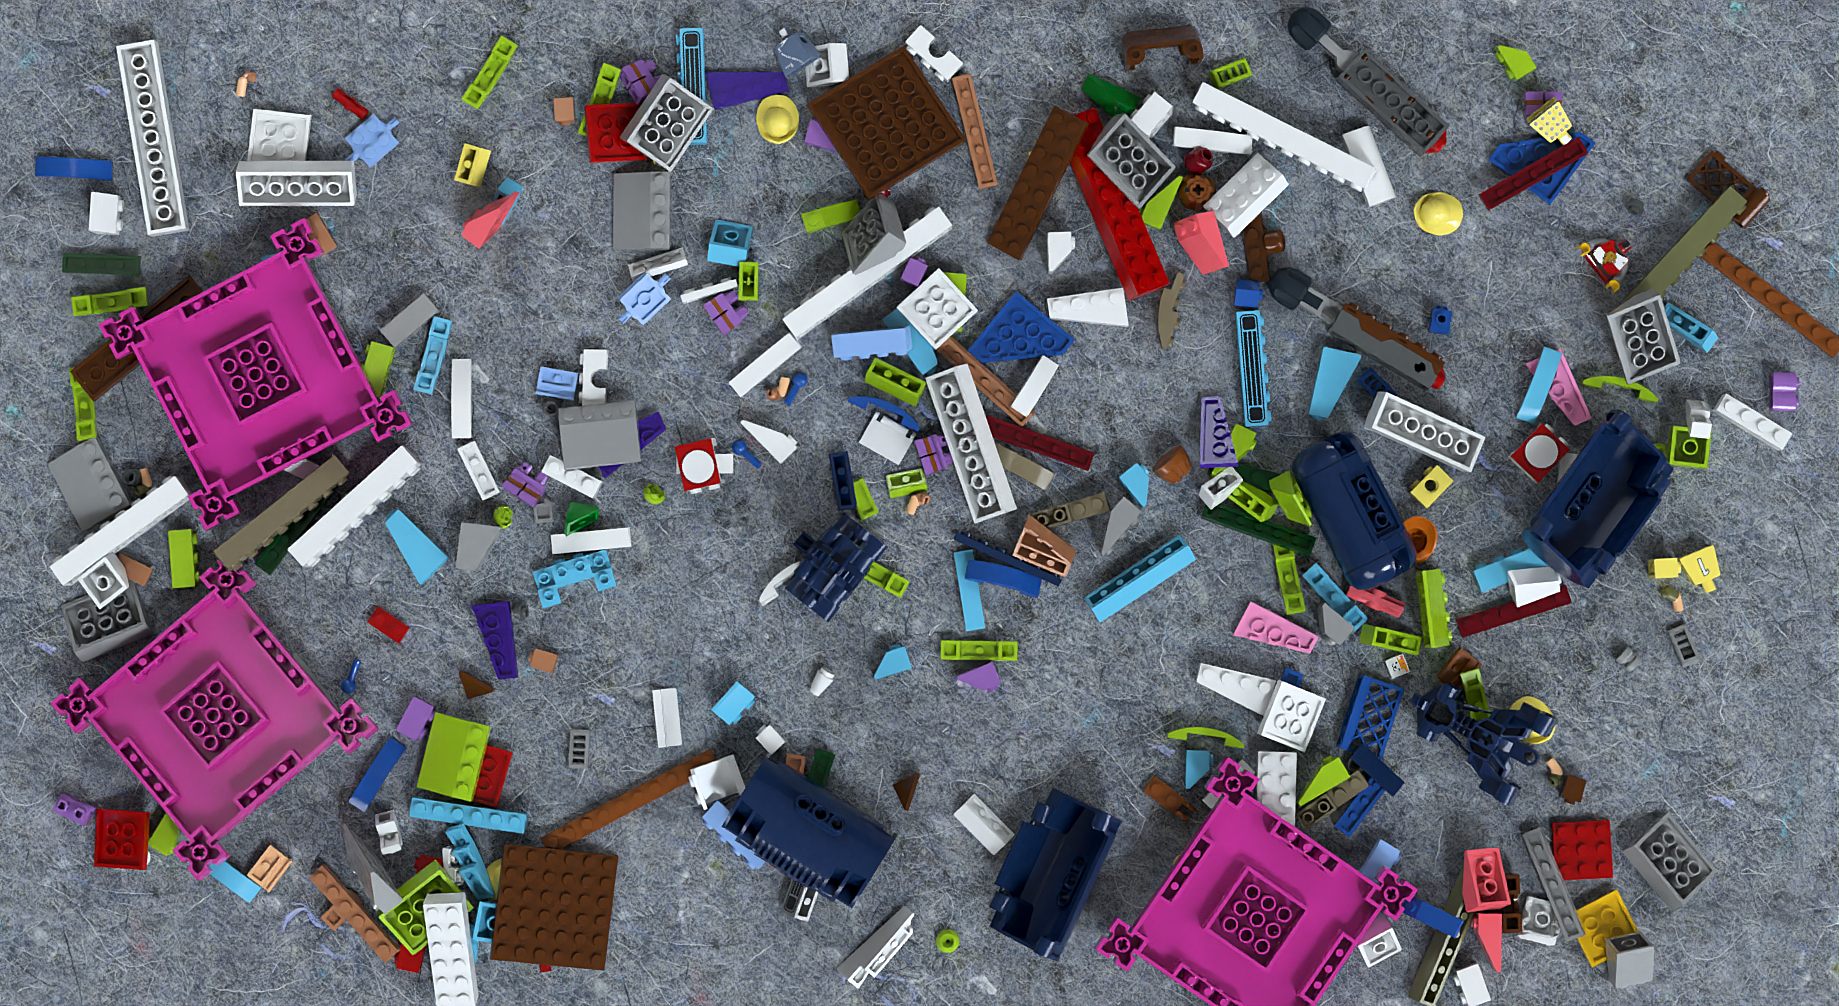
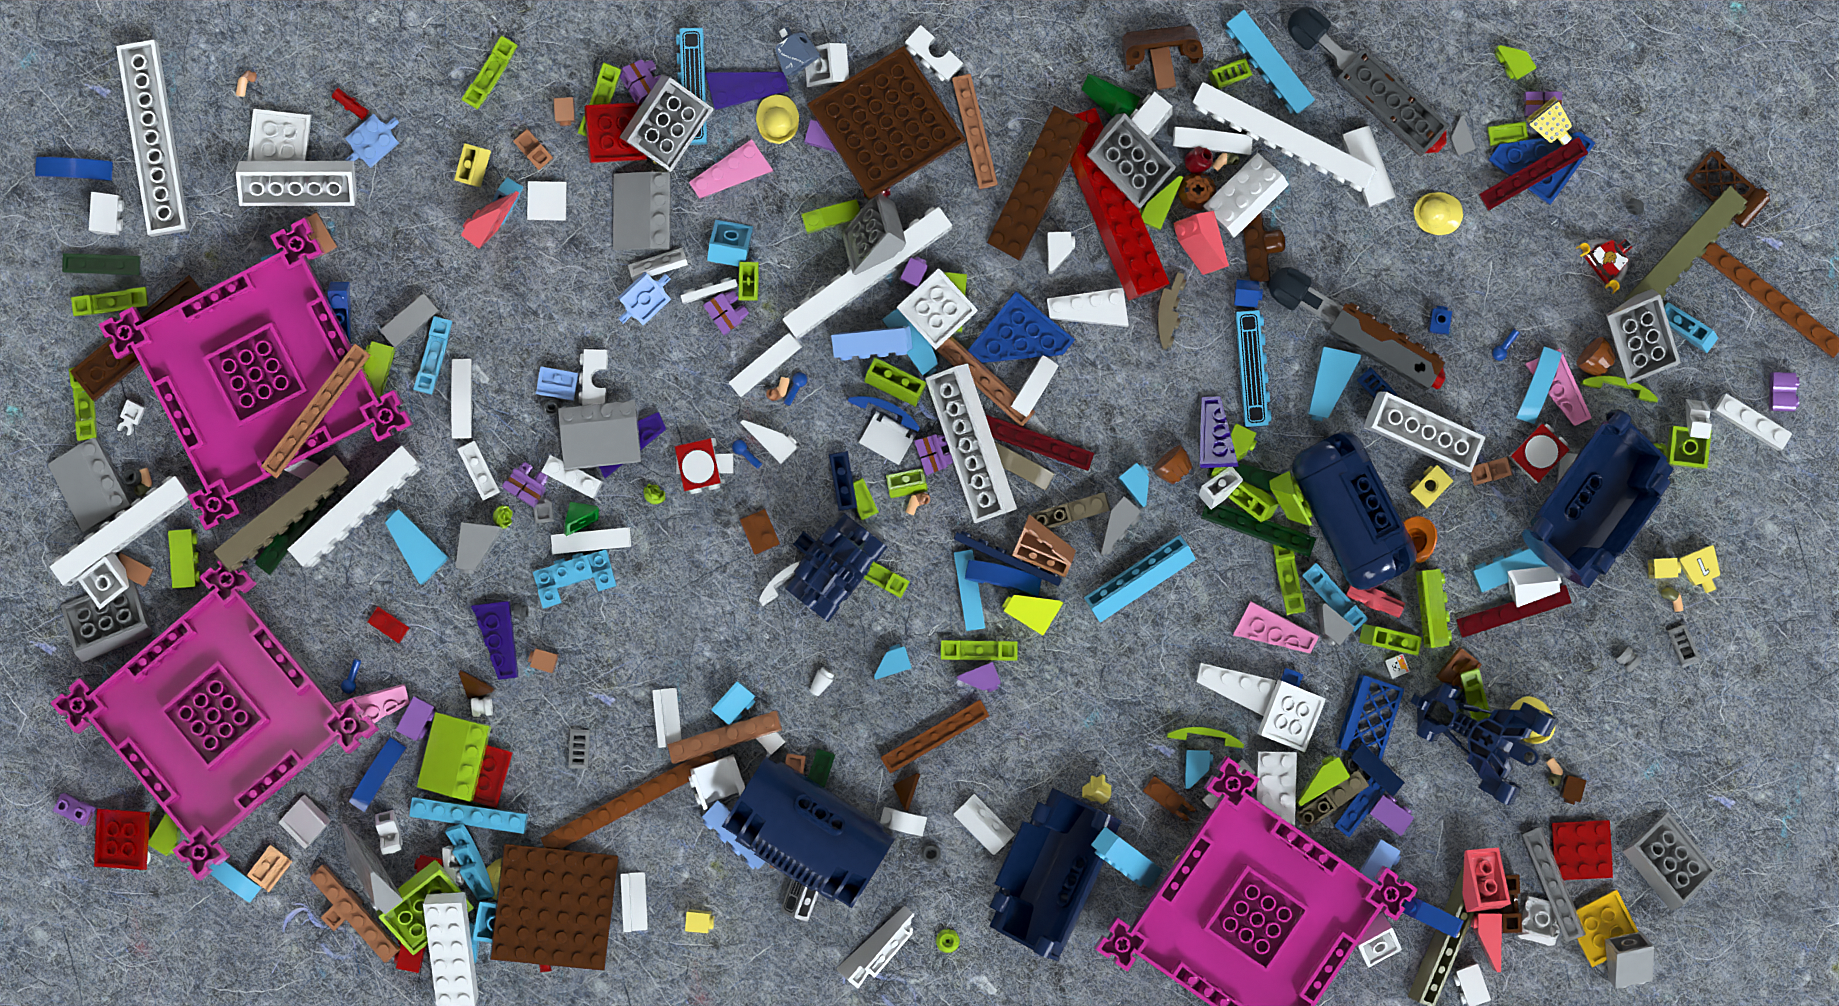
none -> white plate [117,399,146,436]
none -> nougat plate [261,343,371,478]
none -> white slope [279,794,331,849]
none -> blue slope [328,282,351,343]
none -> bright pink wing [333,684,410,723]
none -> white wheel [471,696,493,717]
none -> nougat slope [513,128,553,170]
none -> white tile [527,181,567,221]
none -> white panel [621,872,648,932]
none -> nougat plate [667,711,782,764]
none -> light yellow brick [685,909,715,933]
none -> bright pink wing [689,139,774,199]
none -> dark orange plate [740,509,780,555]
none -> dark orange plate [880,700,990,774]
none -> white brick [880,807,927,836]
none -> dark grey plate [921,844,941,863]
none -> neon yellow slope [1002,595,1063,636]
none -> light yellow piece [1082,774,1111,804]
none -> medium azure brick [1091,827,1163,888]
none -> nougat slope [1150,47,1176,90]
none -> arm [1212,153,1240,172]
none -> medium azure brick [1225,10,1315,116]
none -> medium lavender brick [1368,794,1414,836]
none -> light grey tile [1451,116,1476,156]
none -> nougat slope [1470,457,1513,486]
none -> lime tile [1487,121,1529,146]
none -> blue bar [1492,328,1520,361]
none -> dark orange piece [1576,337,1616,376]

